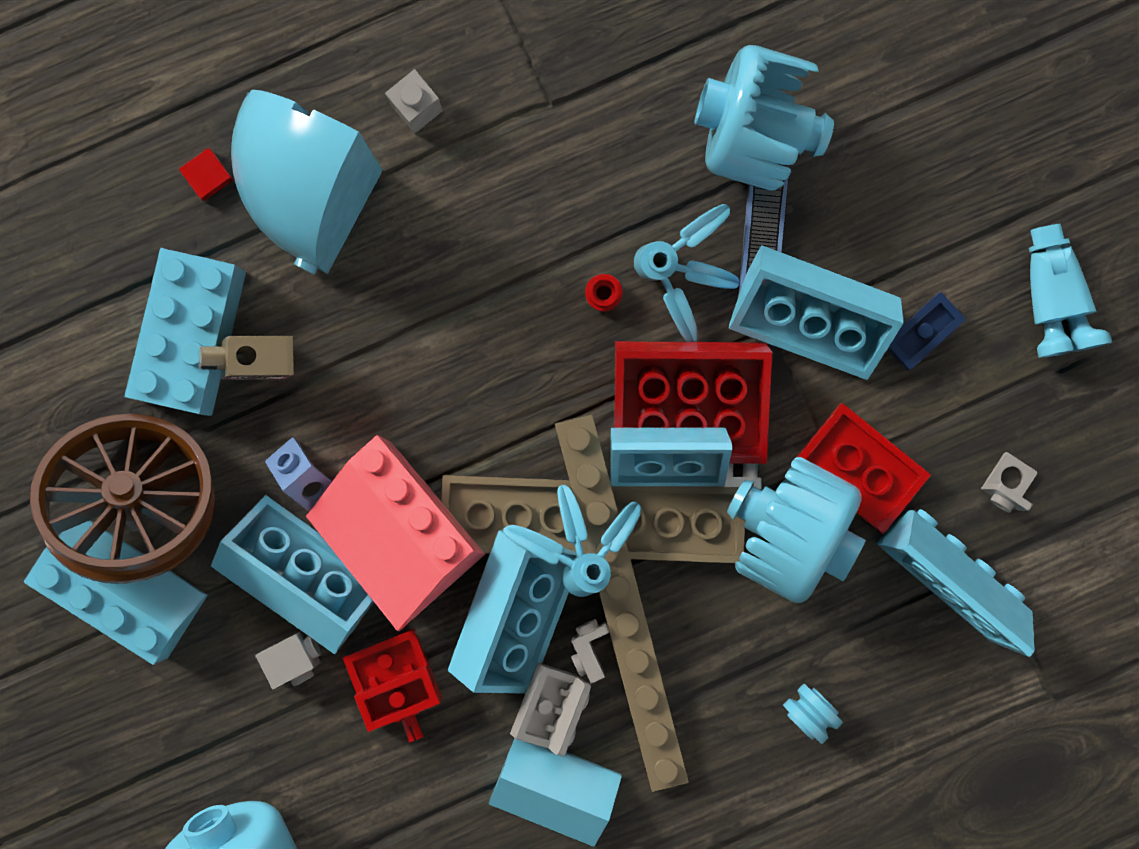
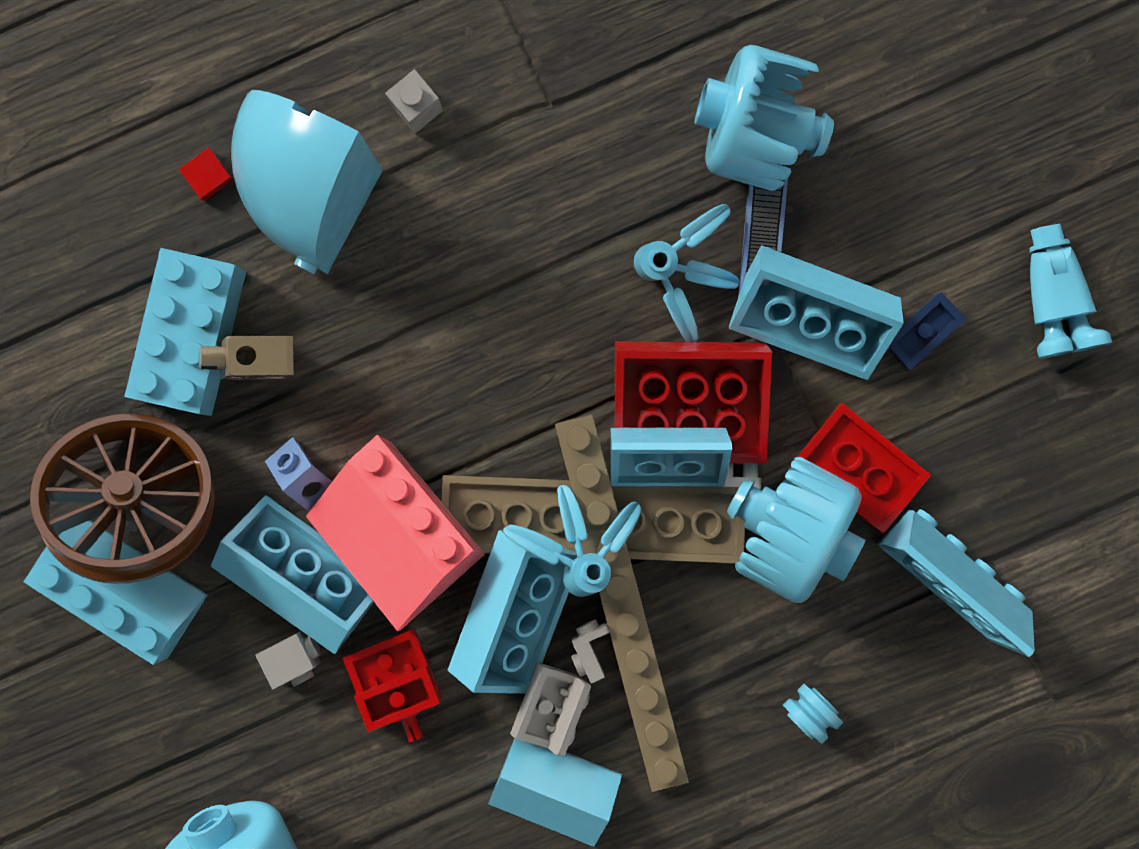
red plate [585,274,623,312] -> none
light grey bracket [981,452,1037,513] -> none

